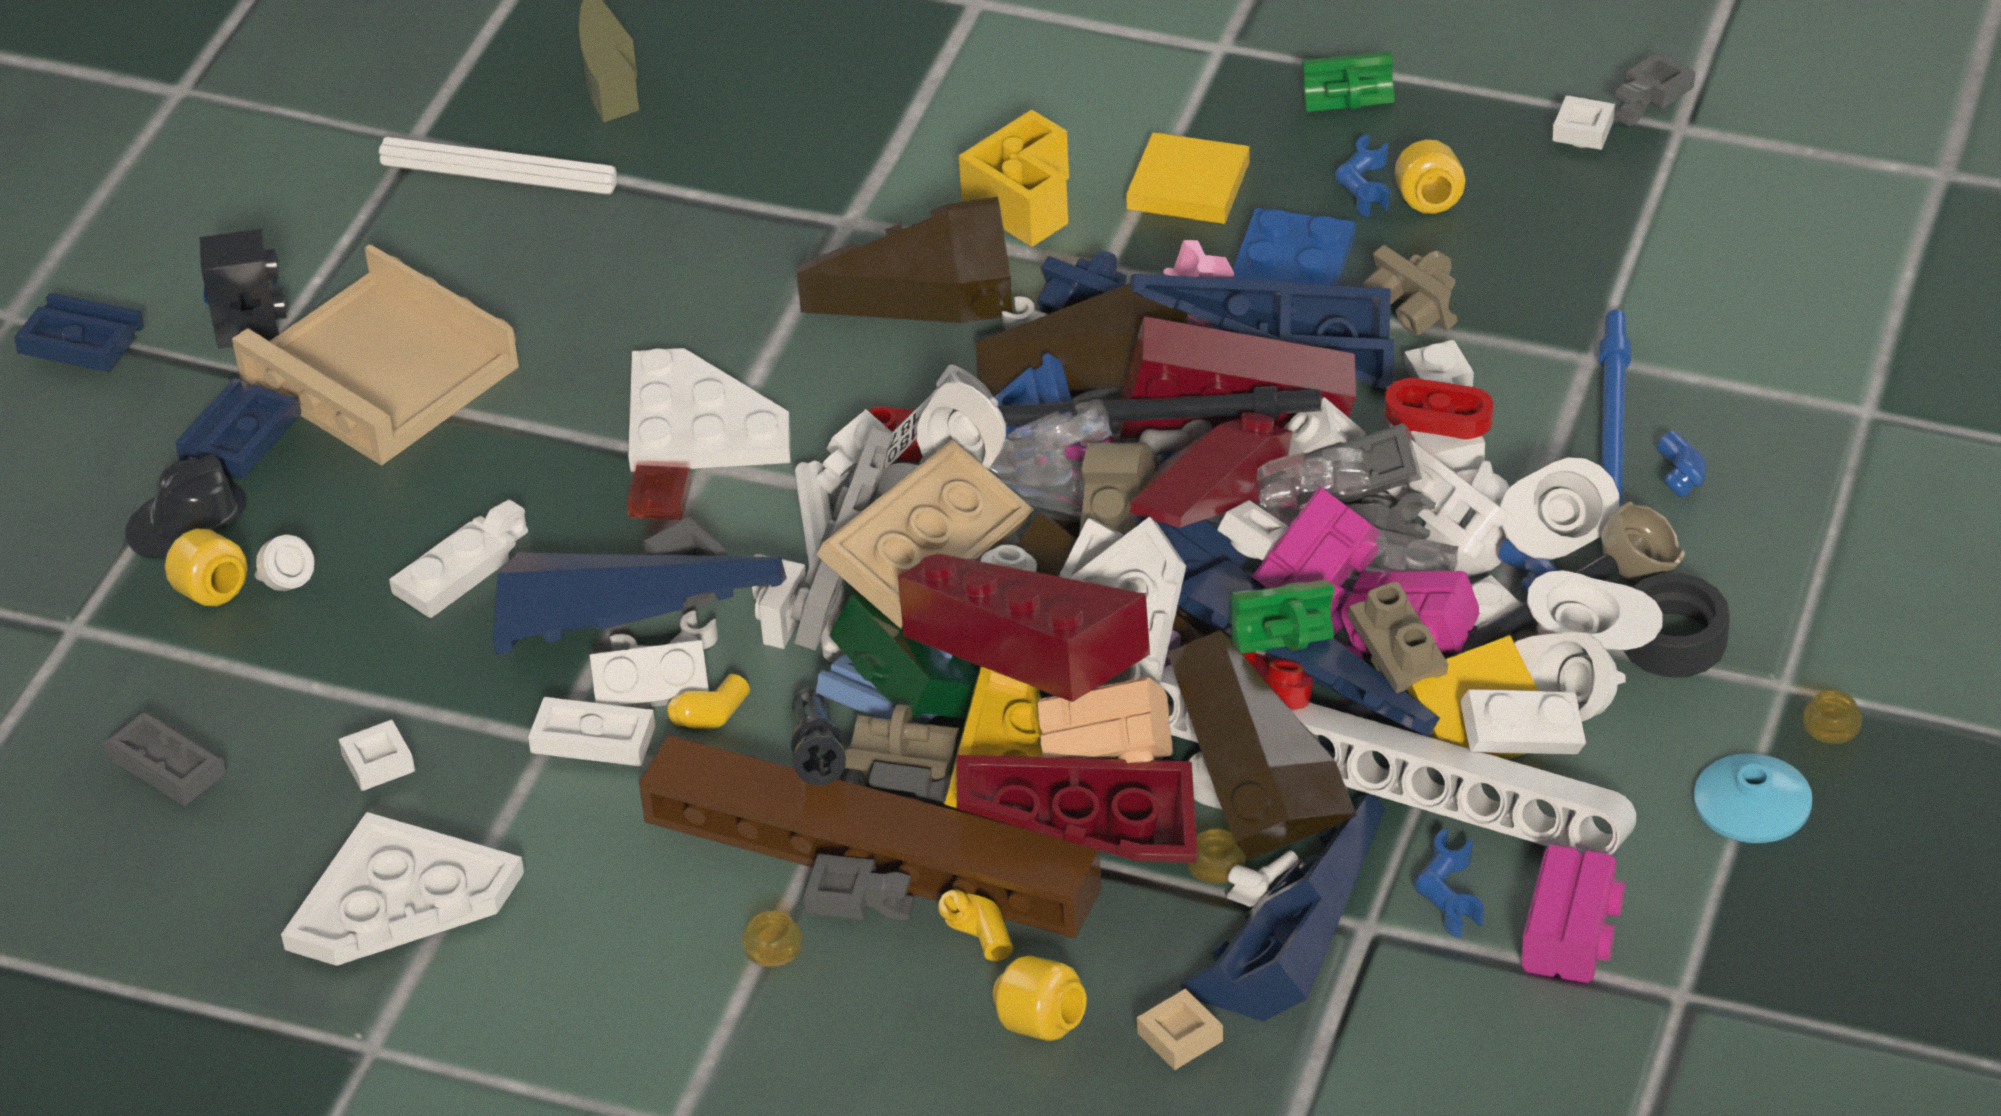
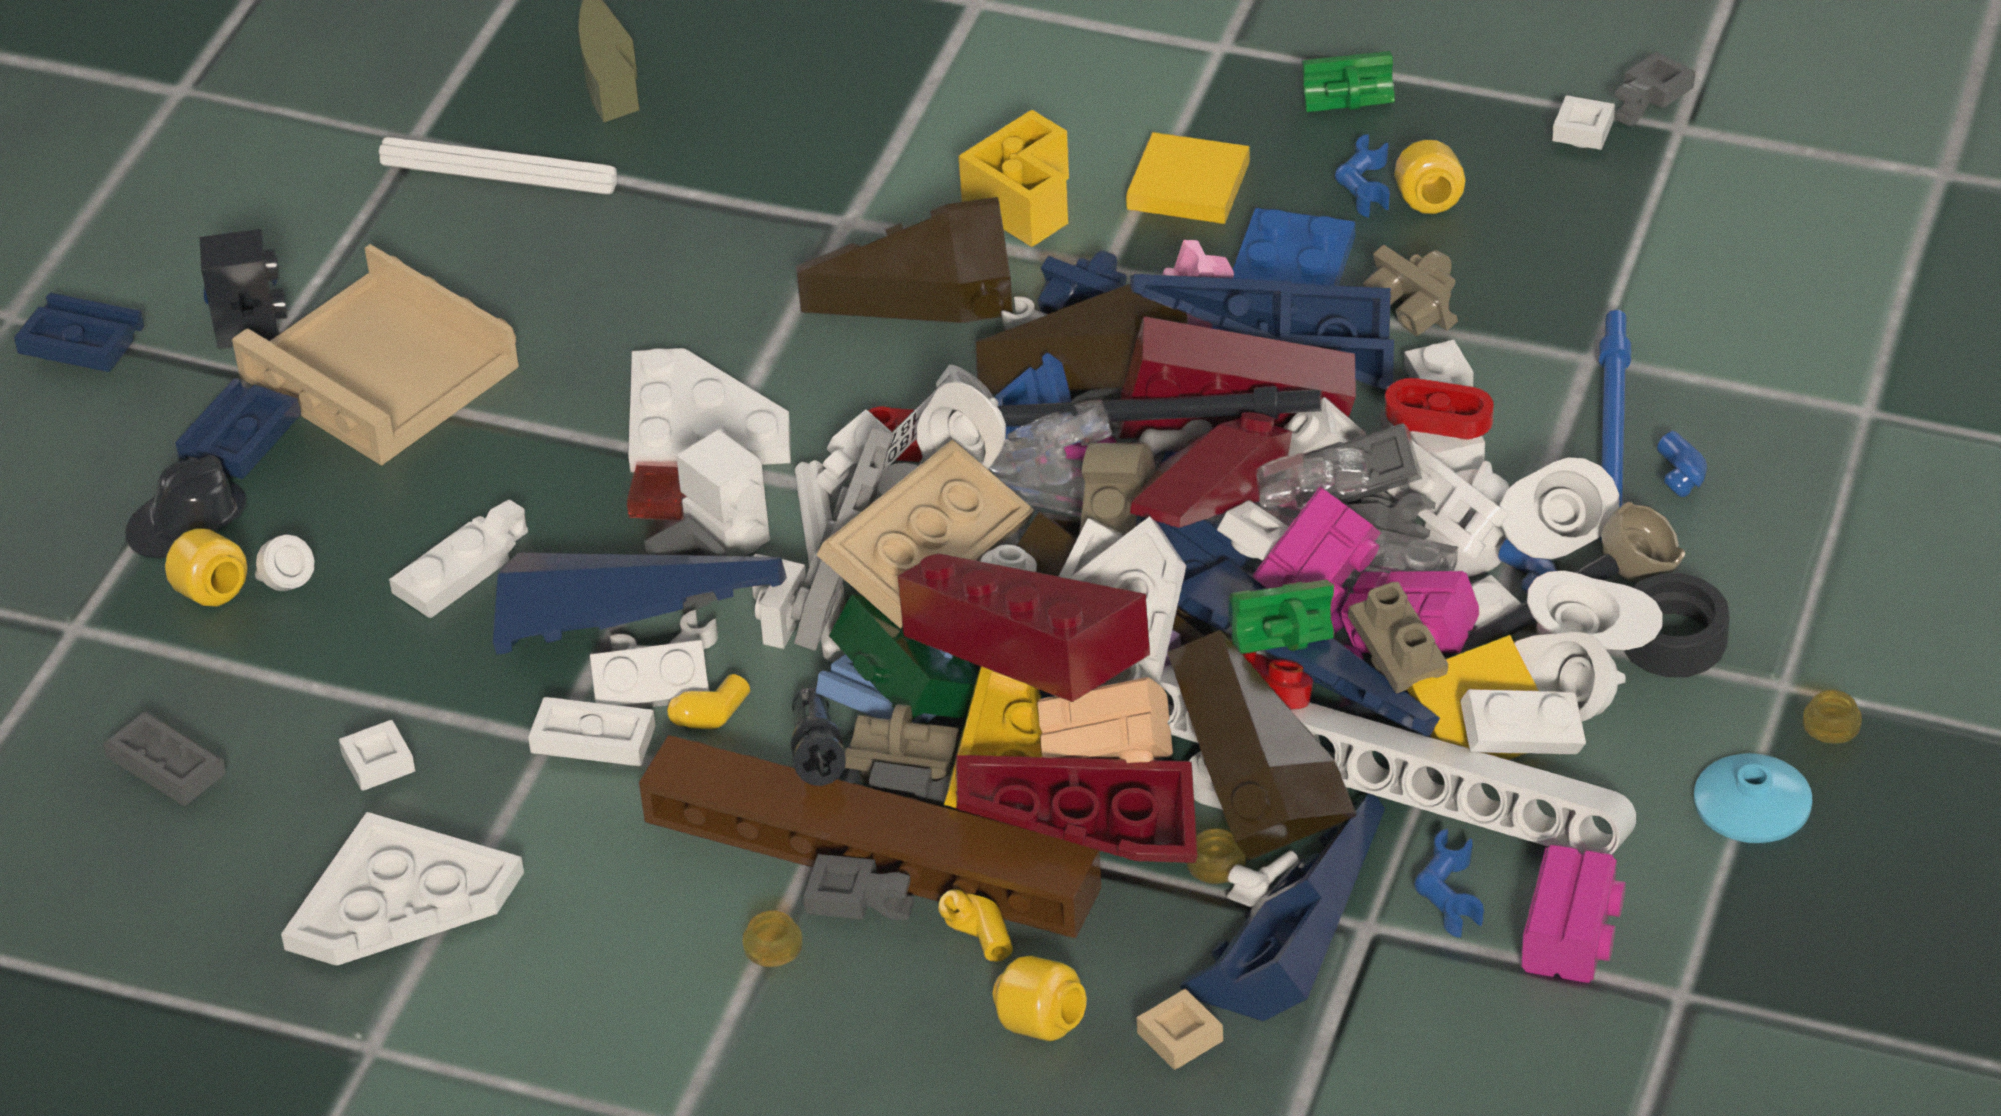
none -> white piece [676,429,770,556]

